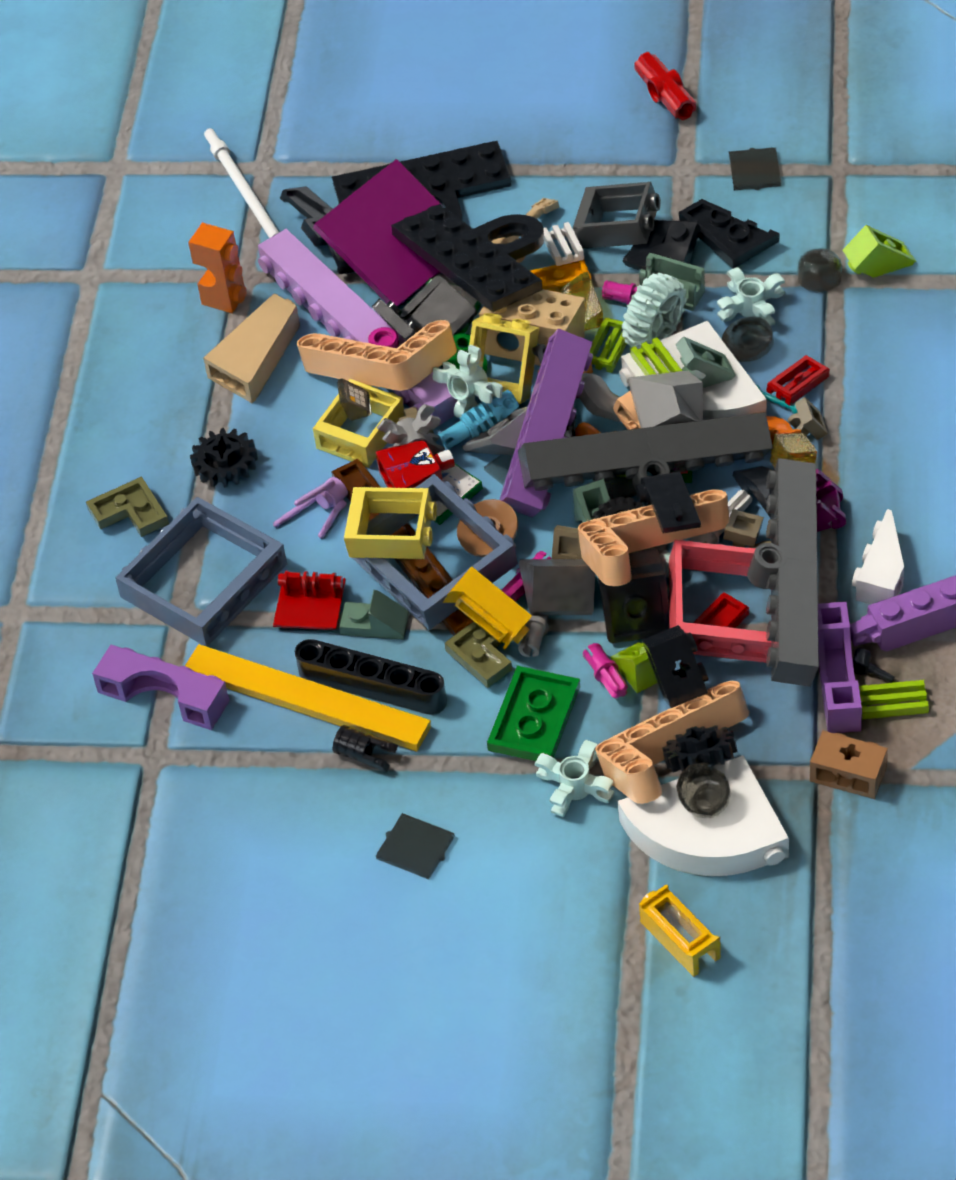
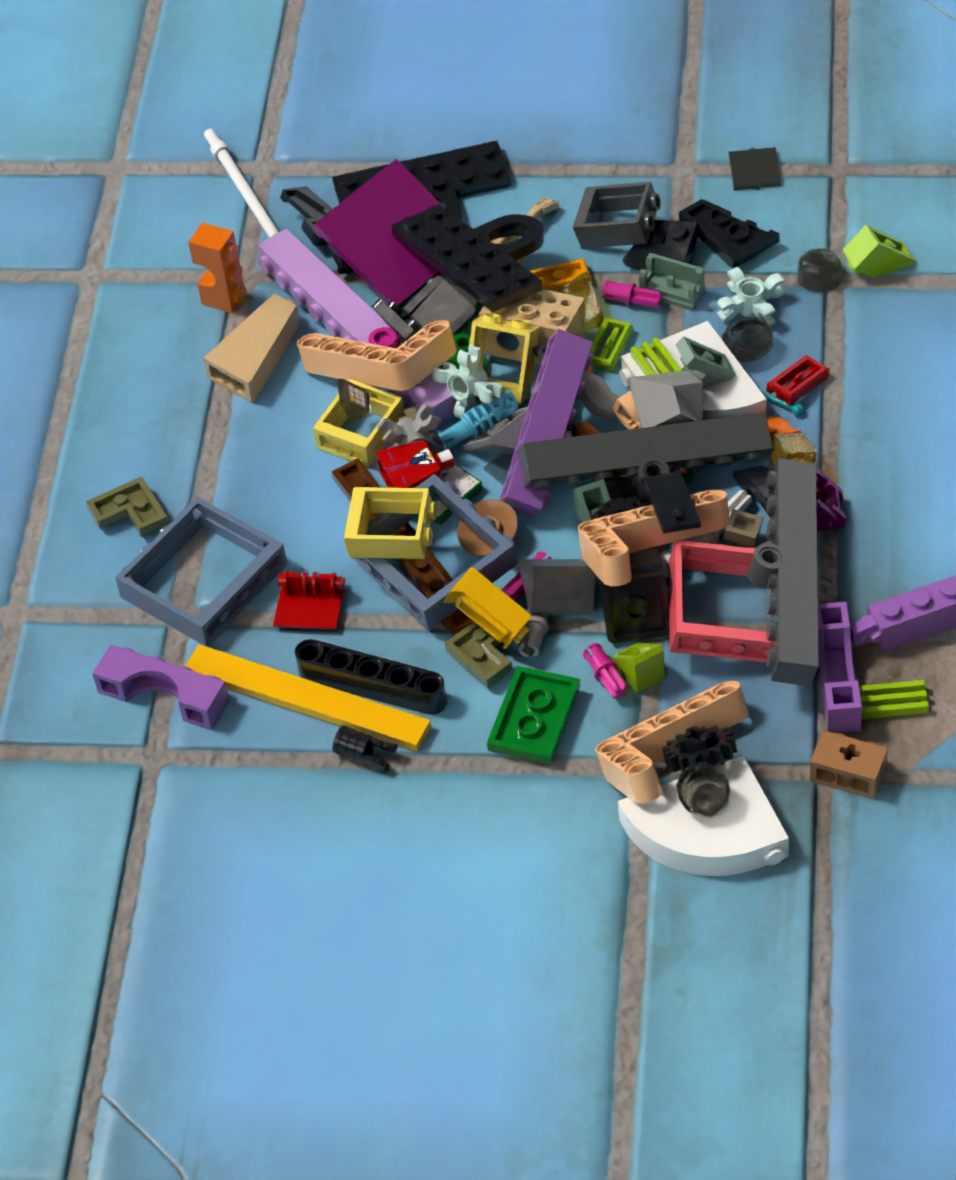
black gear [190,428,258,488] -> none
lavender plant [273,477,348,539] -> none
sand green slope [340,590,409,640] -> none
clear smoke piece [376,813,455,880] -> none
light aqua pin [535,740,614,817] -> none
white tile [544,222,585,266] -> none
dark tan tile [552,525,583,560] -> none
light aqua gear [622,272,686,349] -> none
red piece [634,51,696,121] -> none
yellow window [639,884,721,977] -> none
black brick [642,625,709,708] -> none
red tile [693,592,750,628] -> none
dark tan tile [788,397,828,440] -> none
white slope [852,509,904,604] -> none
black hand [853,648,895,683] -> none

